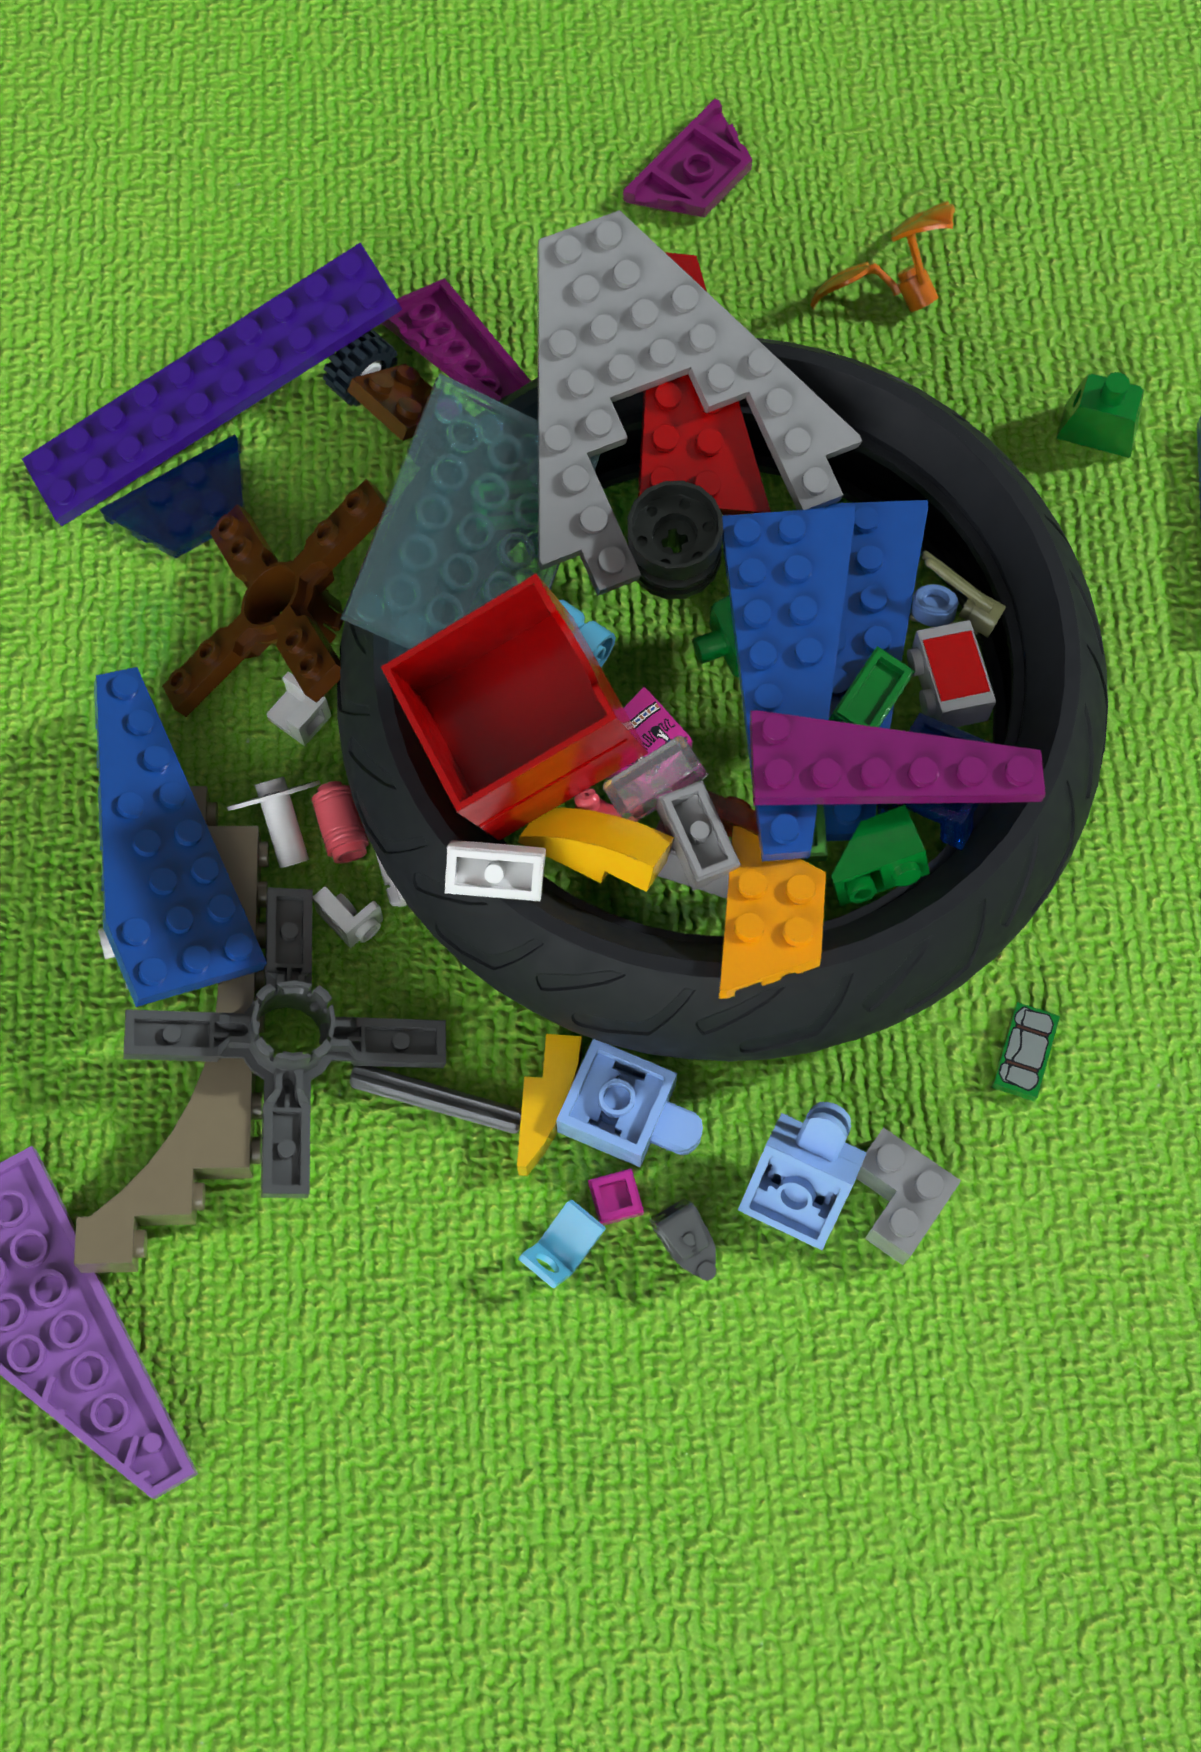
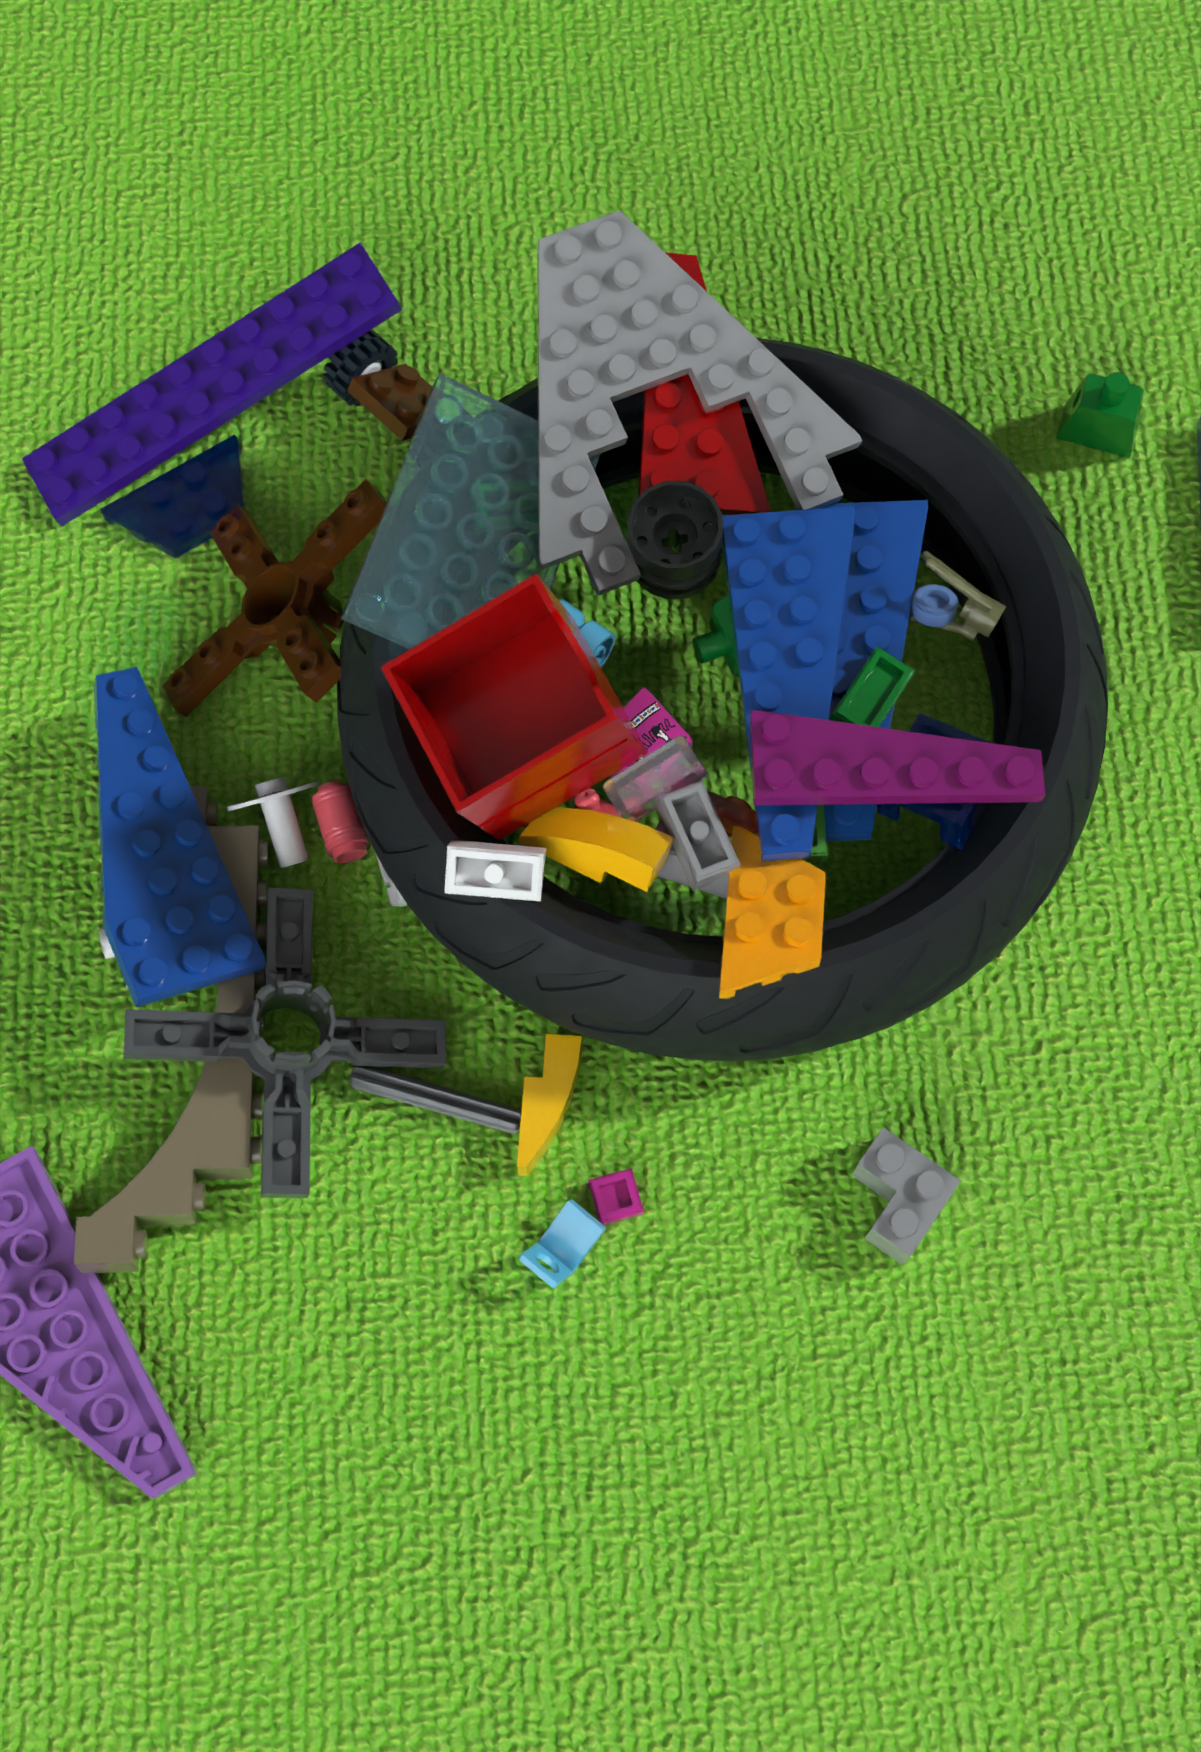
white panel [267,672,331,746] -> none
white bracket [313,886,383,948] -> none
magenta wing [381,278,531,407] -> none
light blue brick [556,1039,703,1167] -> none
magenta wing [623,98,753,218] -> none
dark grey piece [649,1199,716,1280] -> none
light blue brick [738,1102,867,1250] -> none
orange plant [811,201,955,312] -> none
green slope [831,805,930,907] -> none
brick [907,620,996,732] -> none
tile [991,1002,1060,1101] -> none

